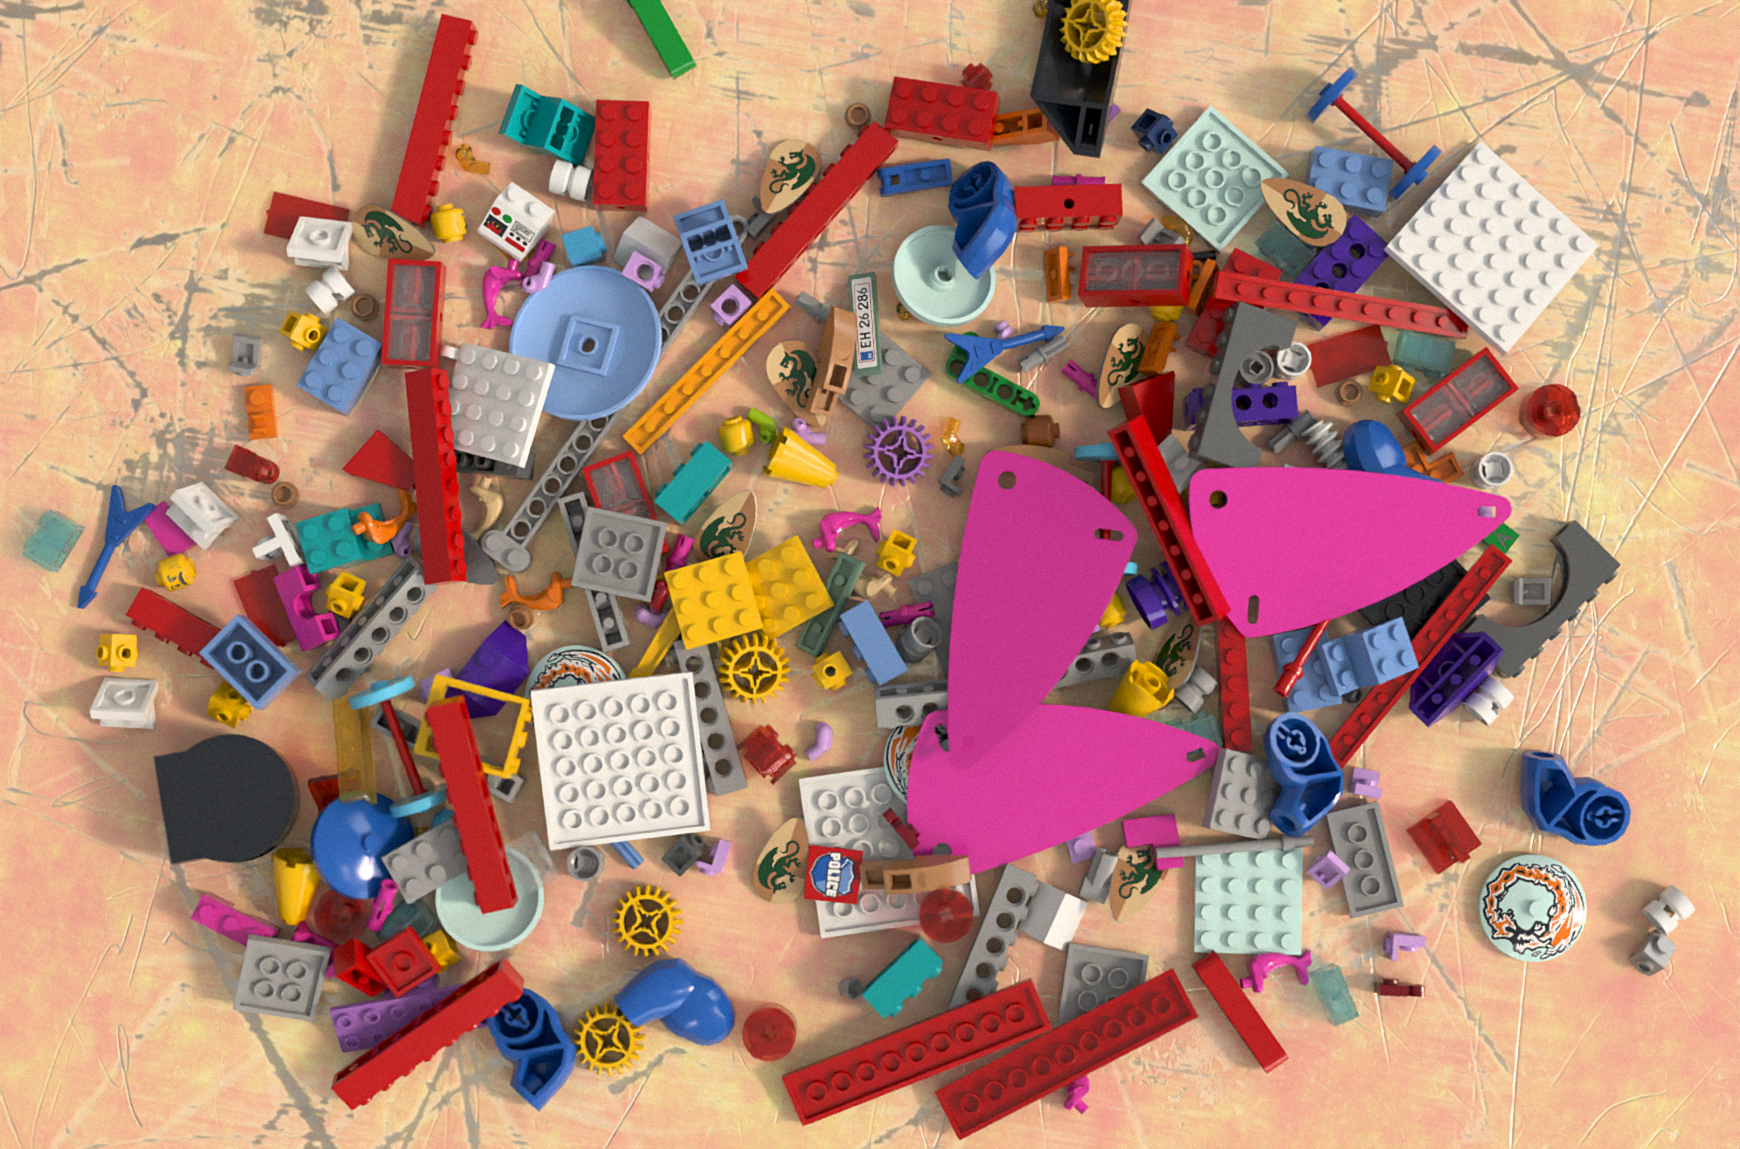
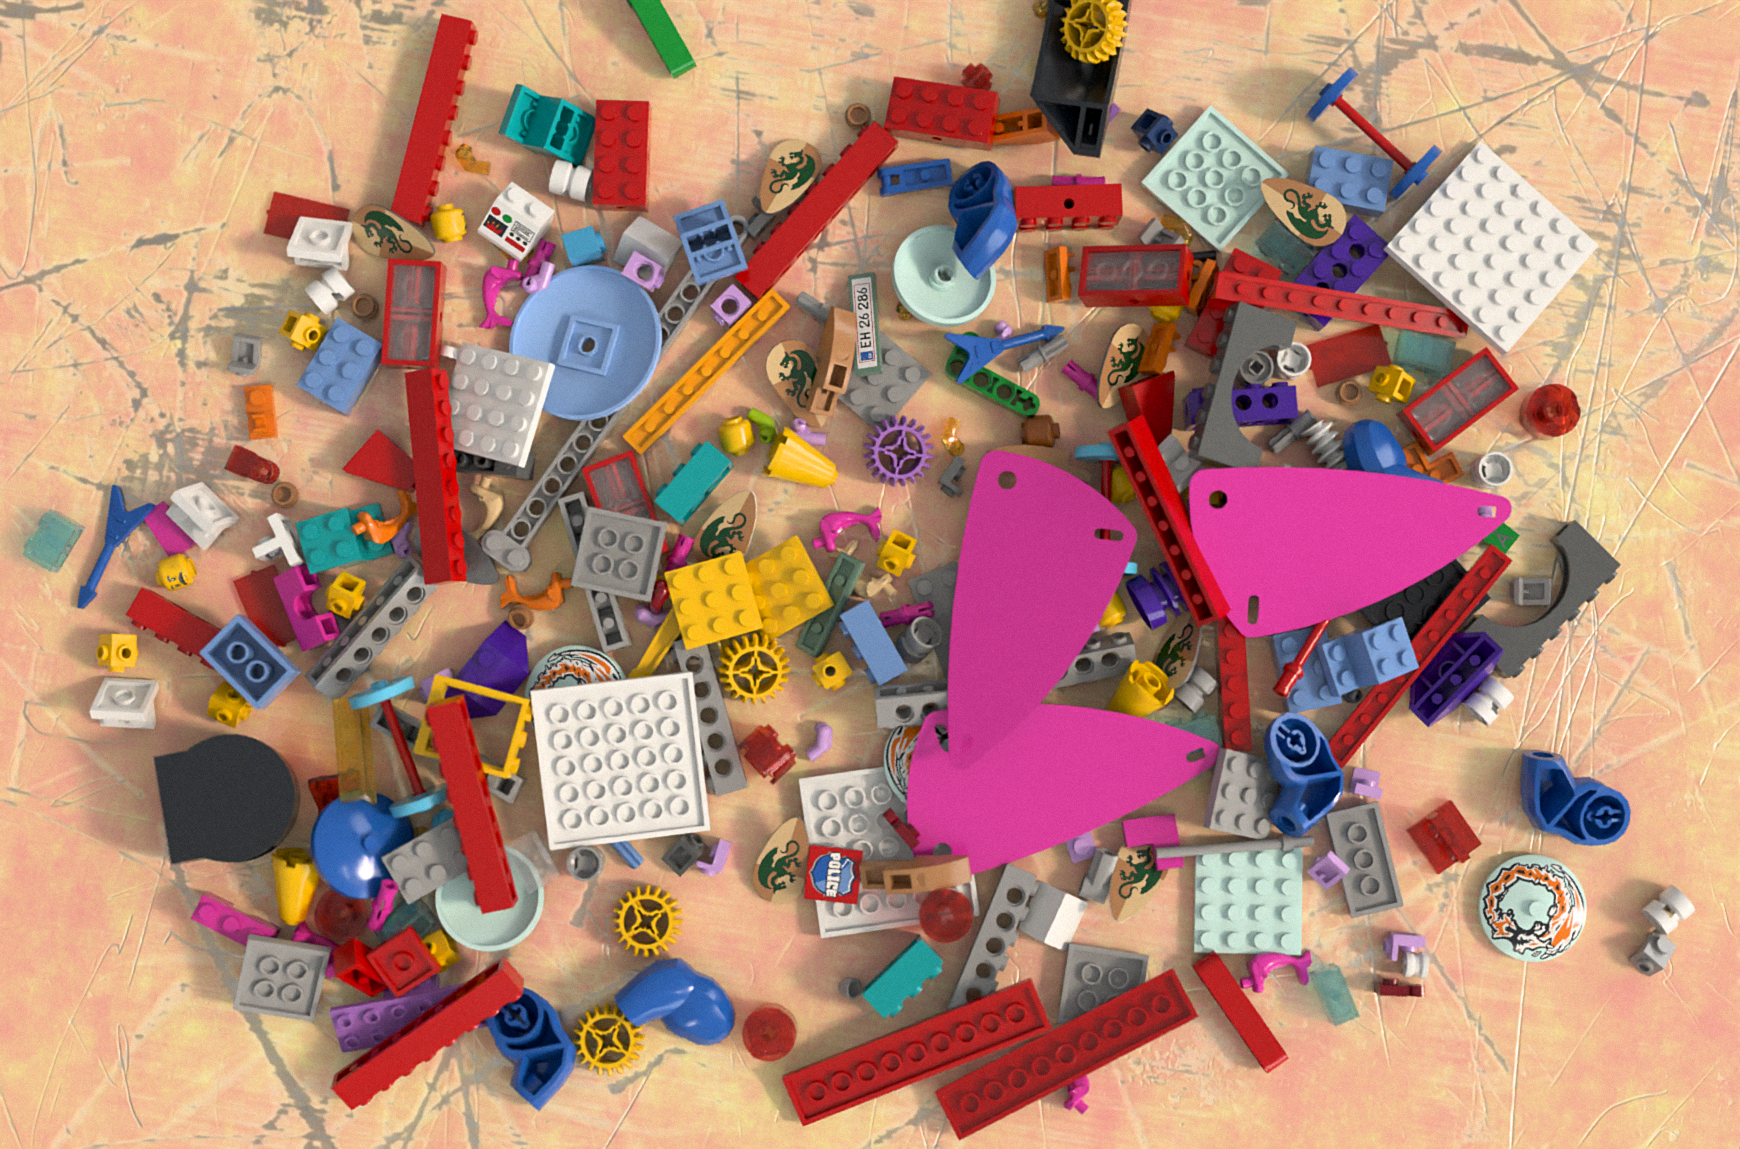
none -> white wheel [1402,951,1429,979]

